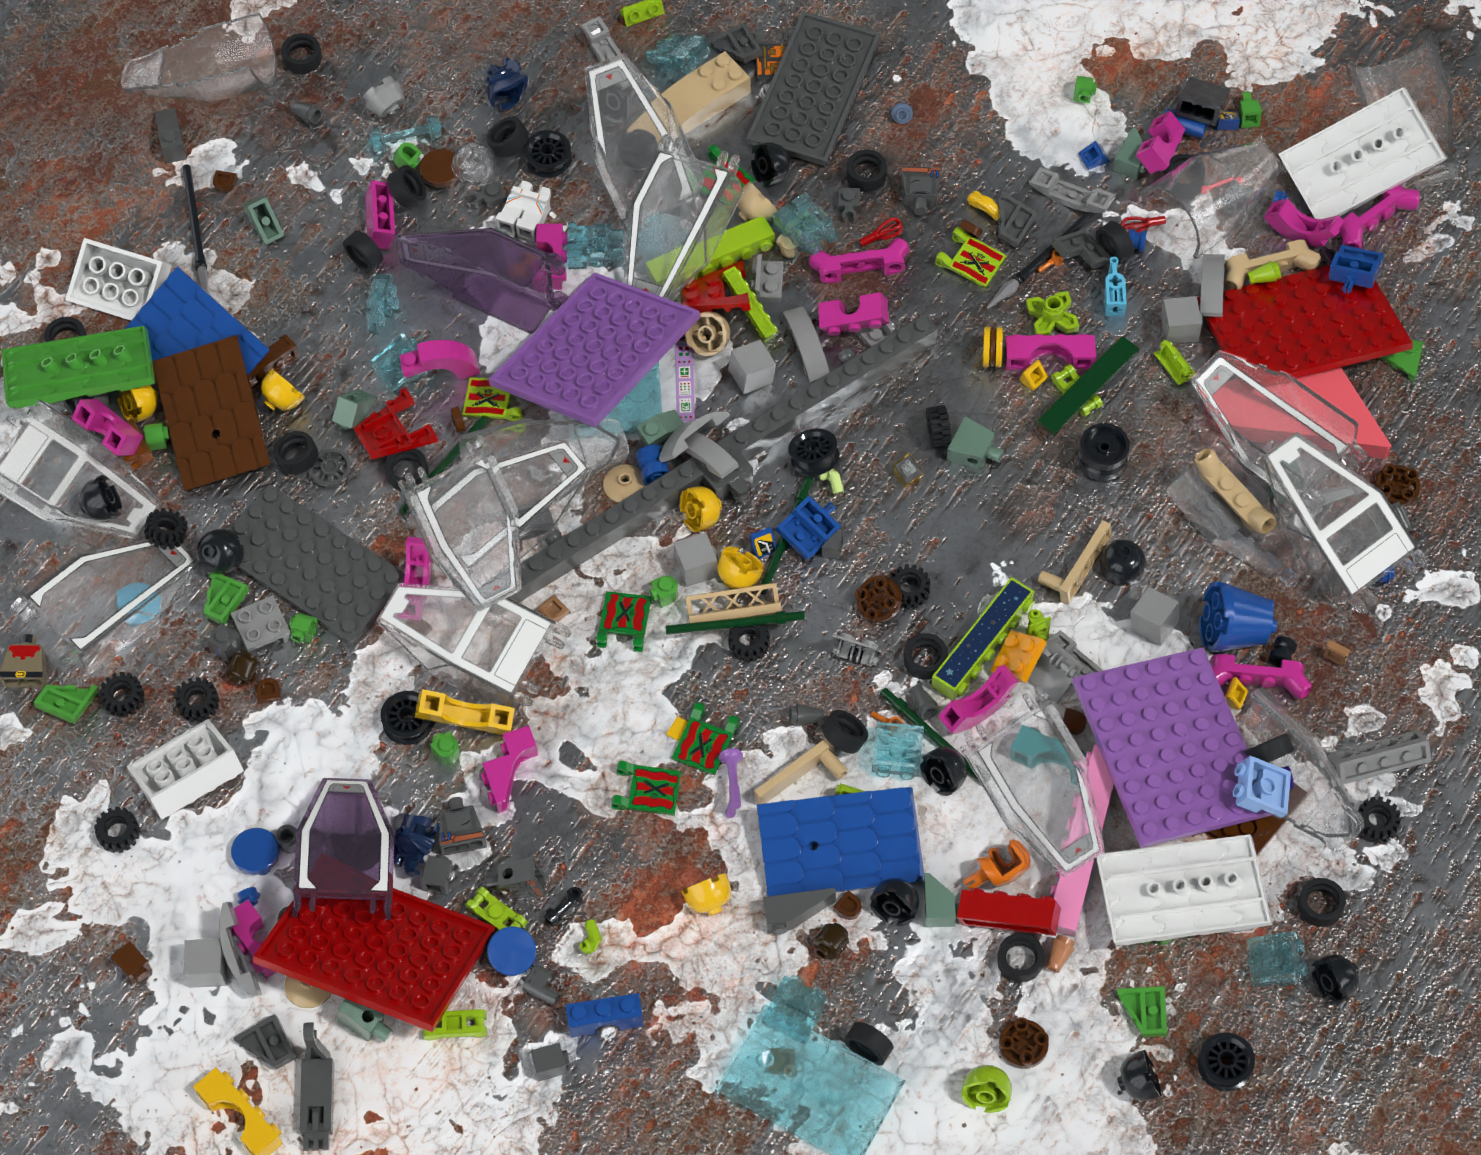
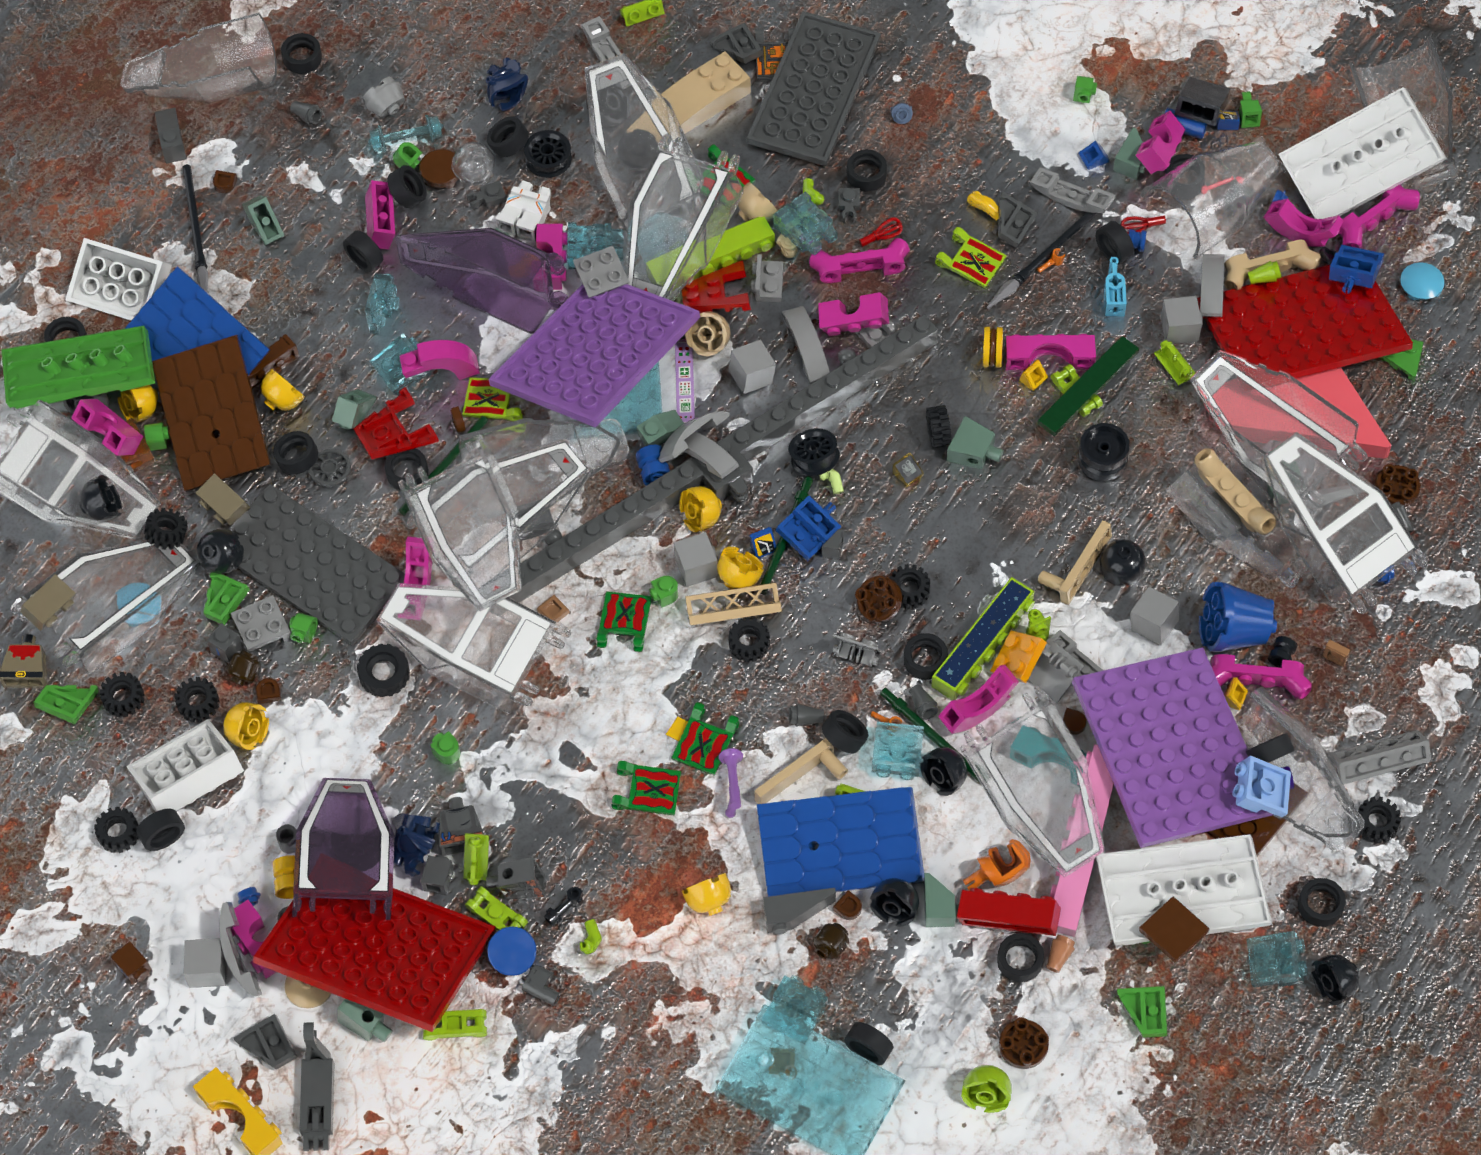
blue tile [231,828,280,876] -> none
black wheel [380,691,434,745] -> none
yellow arch [415,689,515,735] -> none
dark pink arch [480,726,538,813] -> none
dark grey brick [531,1043,570,1082] -> none
blue arch [565,993,644,1038] -> none
tan dish [603,465,646,503] -> none
clear light blue hips [645,34,711,74] -> none
dark green bar [665,611,805,635] -> none
lime piece [722,266,778,343] -> none
black cylinder [751,142,791,186] -> none
dark grey torso [900,166,942,215] -> none
reddish brown tile [959,219,983,238] -> none
lime plant [1026,291,1079,335] -> none
dark grey plate [1051,229,1111,269] -> none
black cylinder [1117,1050,1162,1102] -> none
black wheel [1198,1032,1255,1091] -> none
none -> dark tan brick [20,574,76,631]
none -> black tyre [136,808,185,851]
none -> dark tan brick [196,473,250,526]
none -> yellow cylinder [223,702,269,750]
none -> yellow wheel [272,855,300,899]
none -> black tyre [357,644,410,697]
none -> lime hinge [463,833,489,885]
none -> light grey hinge [573,246,630,298]
none -> lime arm [802,178,824,205]
none -> reddish brown tile [1139,896,1209,963]
none -> medium azure dish [1400,262,1444,300]

